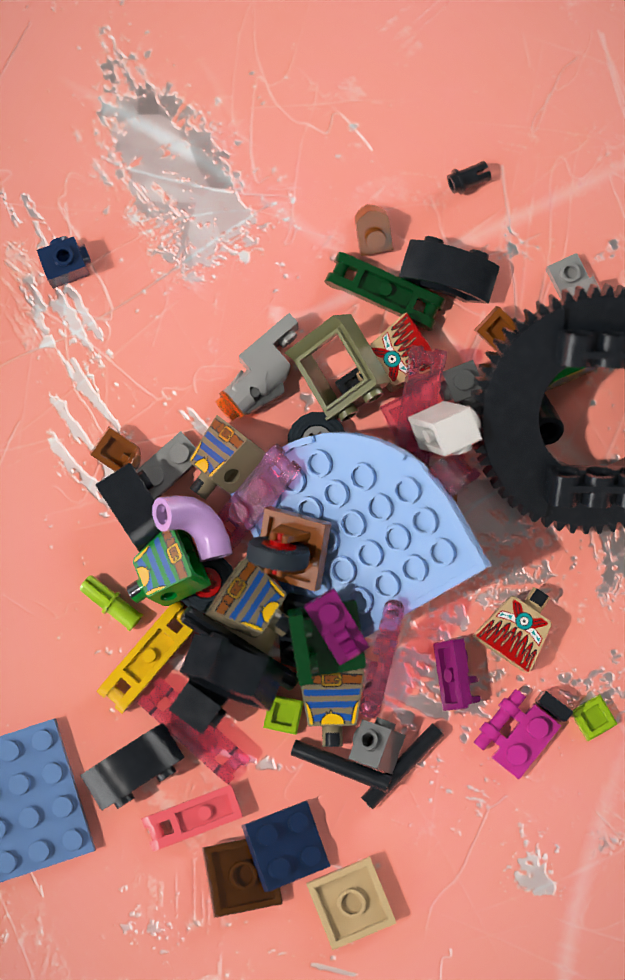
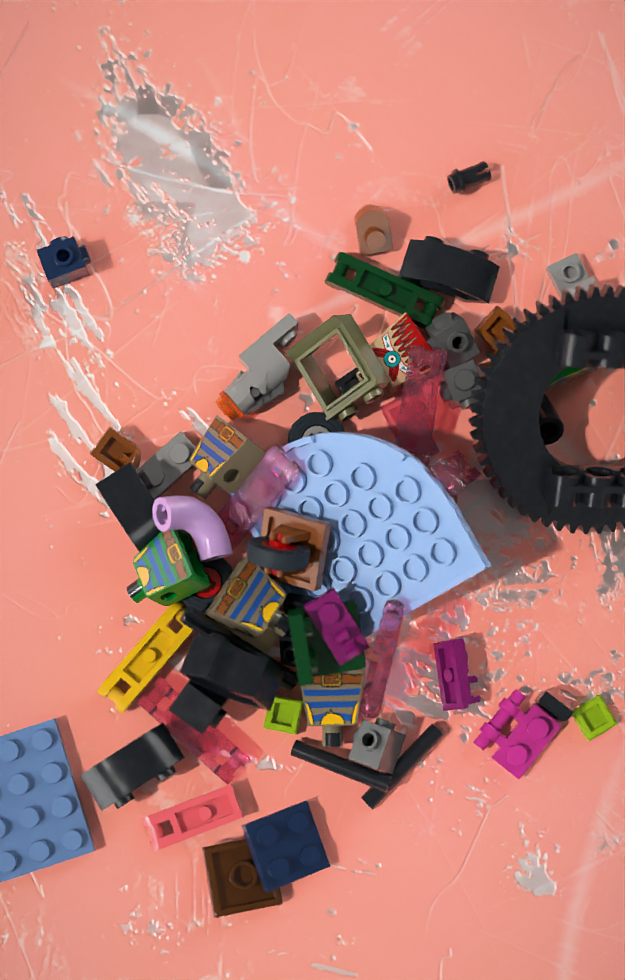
lime axle [79,575,143,632] -> none
tan plate [306,856,397,951] -> none
white brick [408,401,482,456] -> none
torso [471,587,552,673] -> none
none -> dark grey brick [424,312,480,368]

